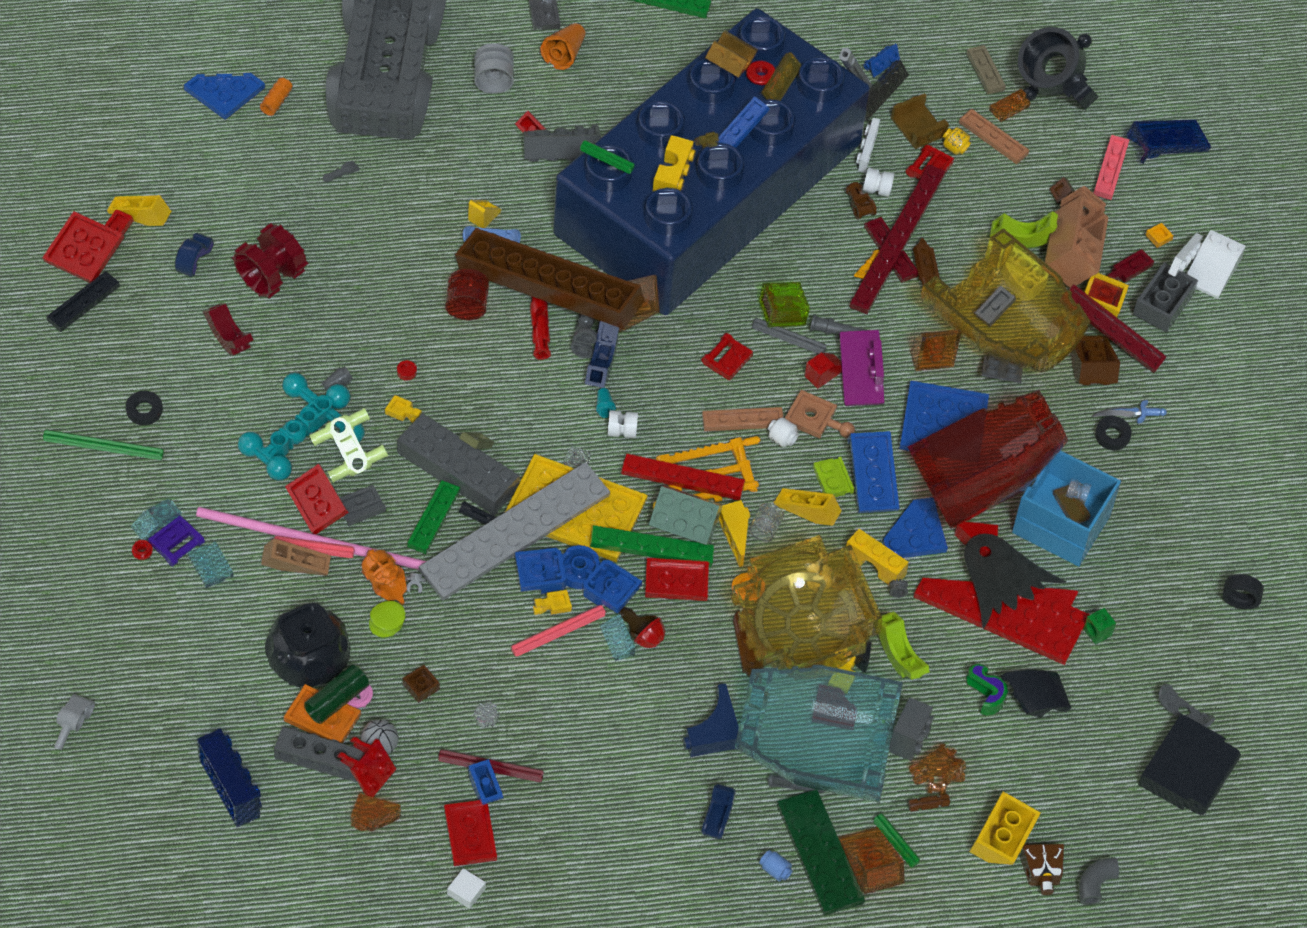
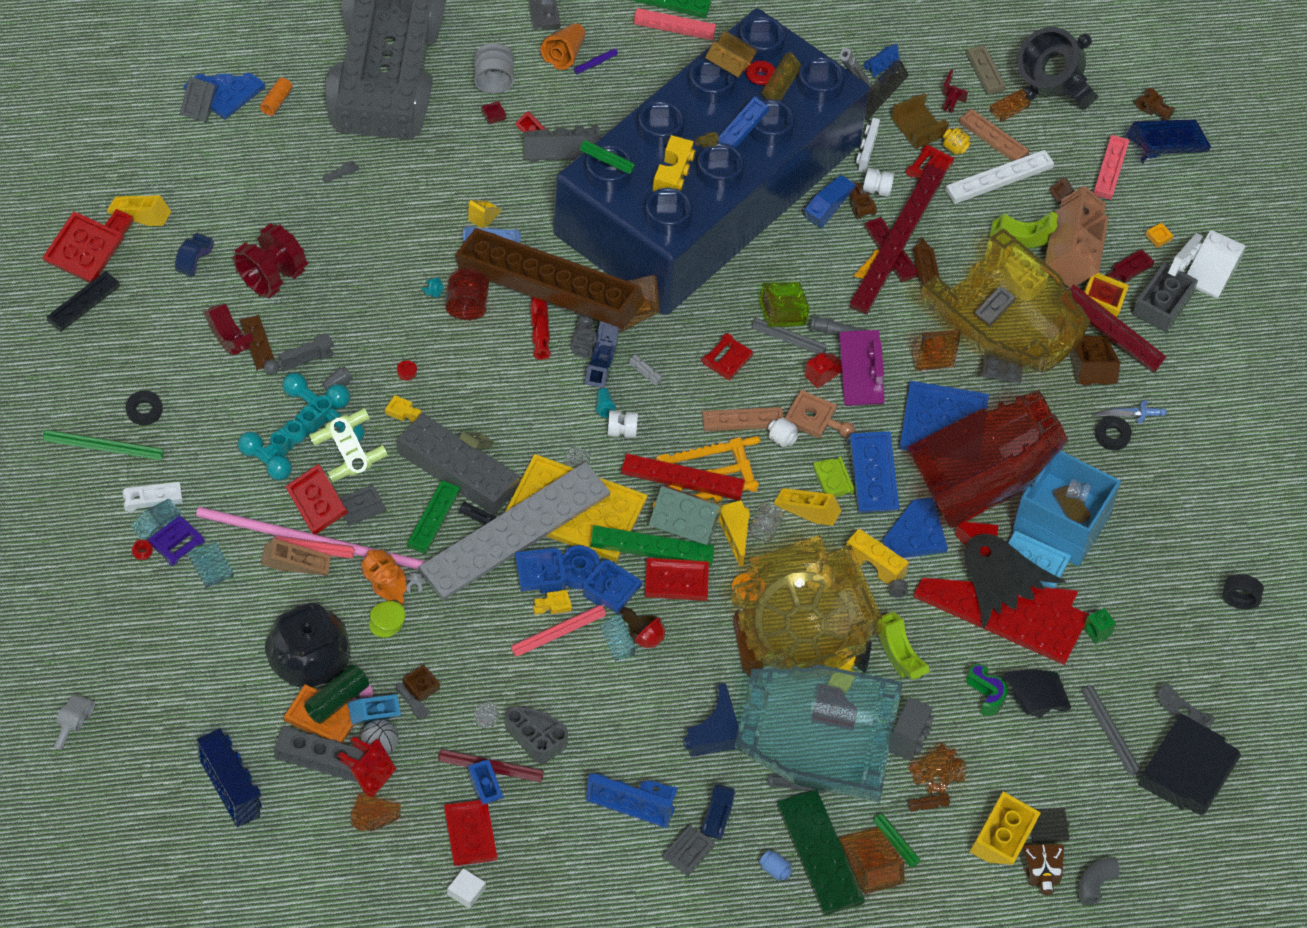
none -> white plate [122,482,182,512]
none -> dark grey plate [180,77,217,122]
none -> reddish brown plate [240,315,275,370]
none -> dark grey plate [264,333,334,375]
none -> dark azure brick [348,694,401,724]
none -> dark grey piece [395,683,430,720]
none -> teal plate [422,278,444,297]
none -> dark red plate [481,101,506,124]
none -> dark grey beam [505,707,568,763]
none -> dark purple piece [574,48,618,75]
none -> blue plate [586,773,677,828]
none -> light grey axle [629,354,662,385]
none -> coral piece [634,8,716,40]
none -> dark grey plate [663,825,715,876]
none -> blue slope [804,175,856,229]
none -> dark red bracket [942,69,968,113]
none -> white plate [945,150,1054,204]
none -> medium azure plate [1009,531,1071,588]
none -> clear smoke piece [1030,808,1070,842]
none -> dark grey axle [1083,686,1140,776]
none -> reddish brown connector [1135,88,1175,122]

